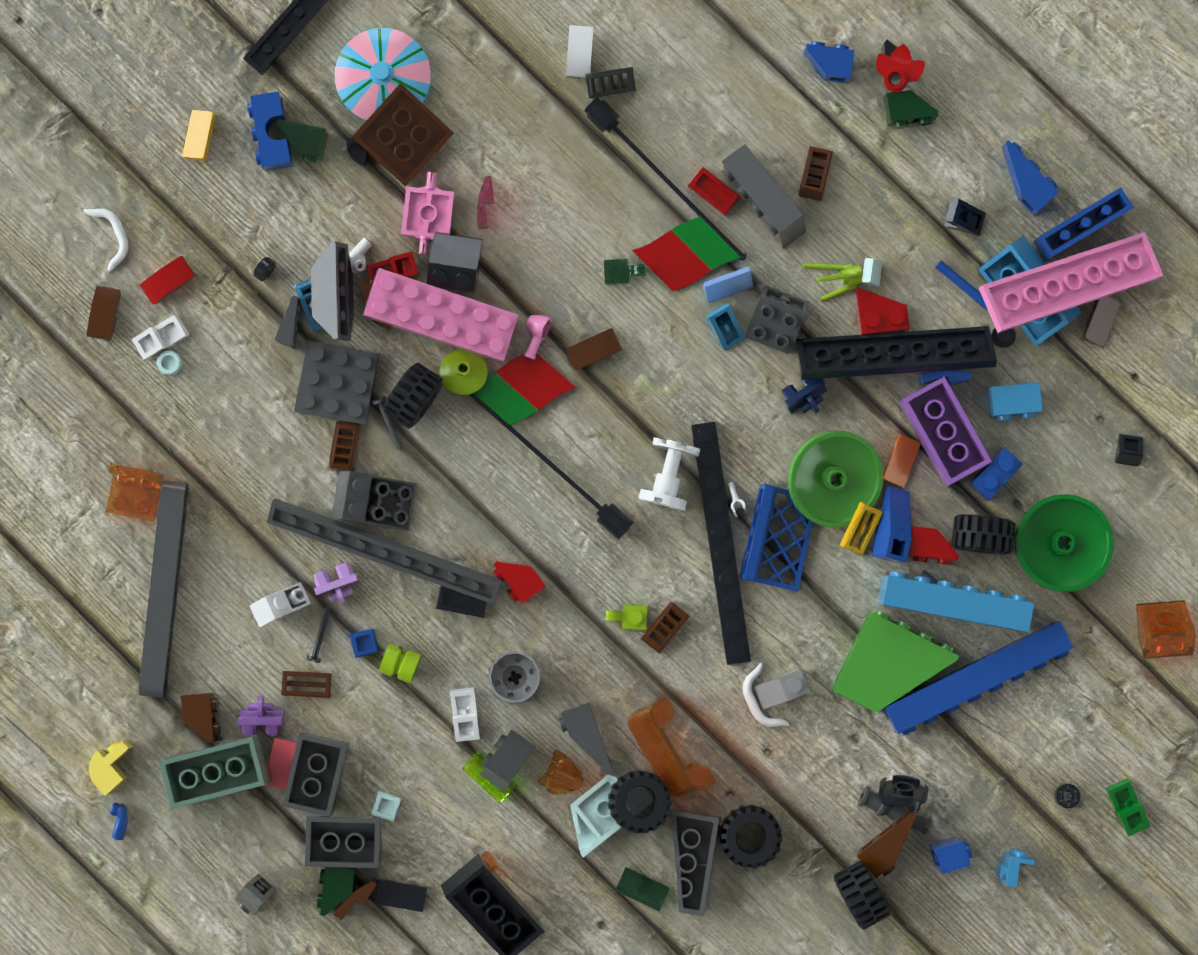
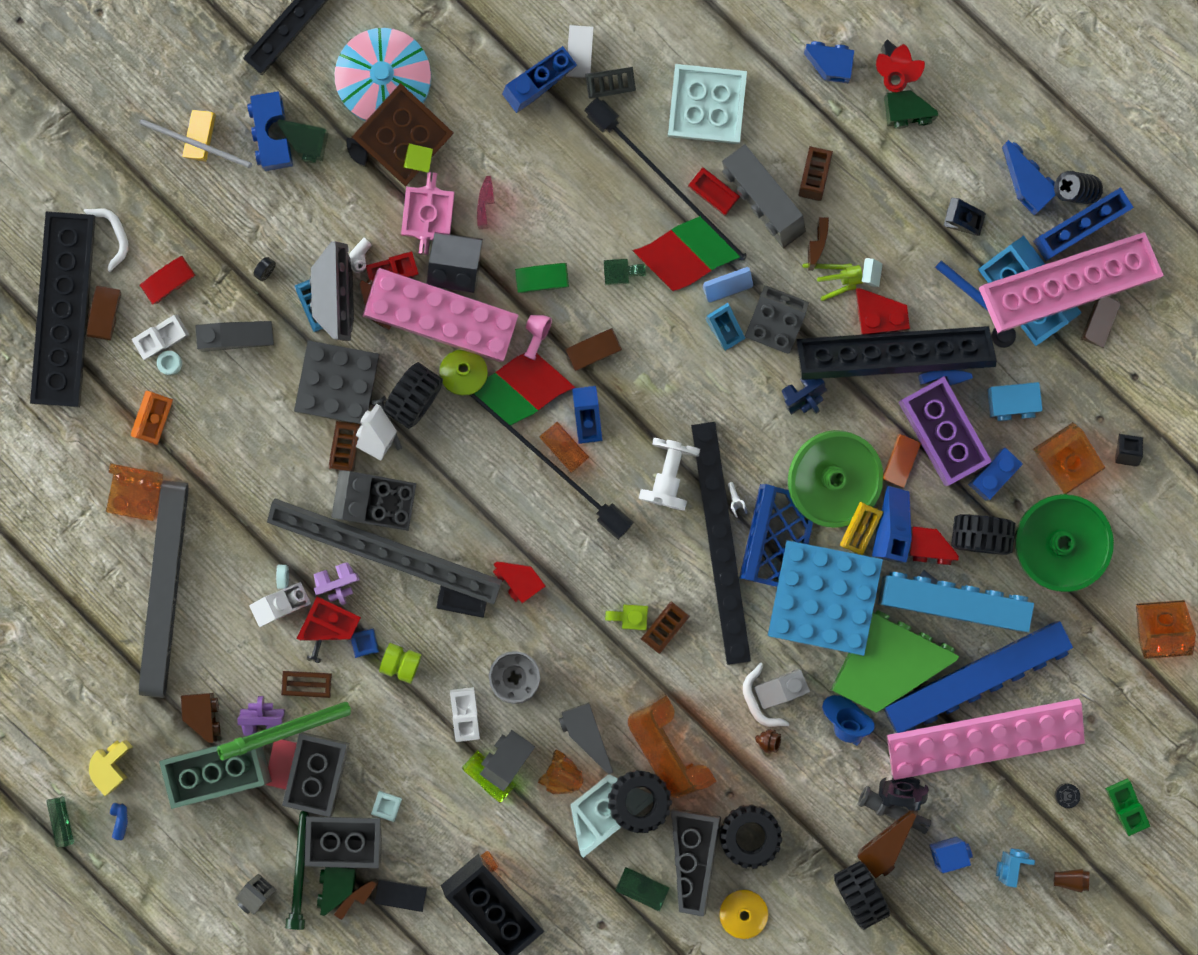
dark grey slope [275,295,301,349] -> none
none -> black plate [30,211,96,408]
none -> clear green slope [46,796,74,847]
none -> orange slope [130,391,173,445]
none -> light grey axle [139,119,253,168]
none -> dark grey slope [195,321,274,352]
none -> bright green axle [217,702,351,761]
none -> light aqua tile [276,565,289,589]
none -> dark green piece [285,811,309,930]
none -> red wing [296,597,361,641]
none -> white slope [356,404,397,461]
none -> lime slope [404,144,433,173]
none -> blue slope [502,46,577,113]
none -> green slope [515,263,569,294]
none -> clear orange slope [539,422,589,474]
none -> blue slope [572,386,603,444]
none -> light aqua plate [668,64,747,144]
none -> yellow dish [719,890,768,939]
none -> reddish brown plate [755,729,781,754]
none -> dark azure plate [768,540,883,656]
none -> reddish brown slope [808,217,829,271]
none -> blue piece [822,695,875,746]
none -> bright pink plate [887,698,1085,780]
none -> clear orange slope [1033,422,1105,494]
none -> black piece [1054,171,1103,204]
none -> reddish brown cone [1054,869,1090,893]

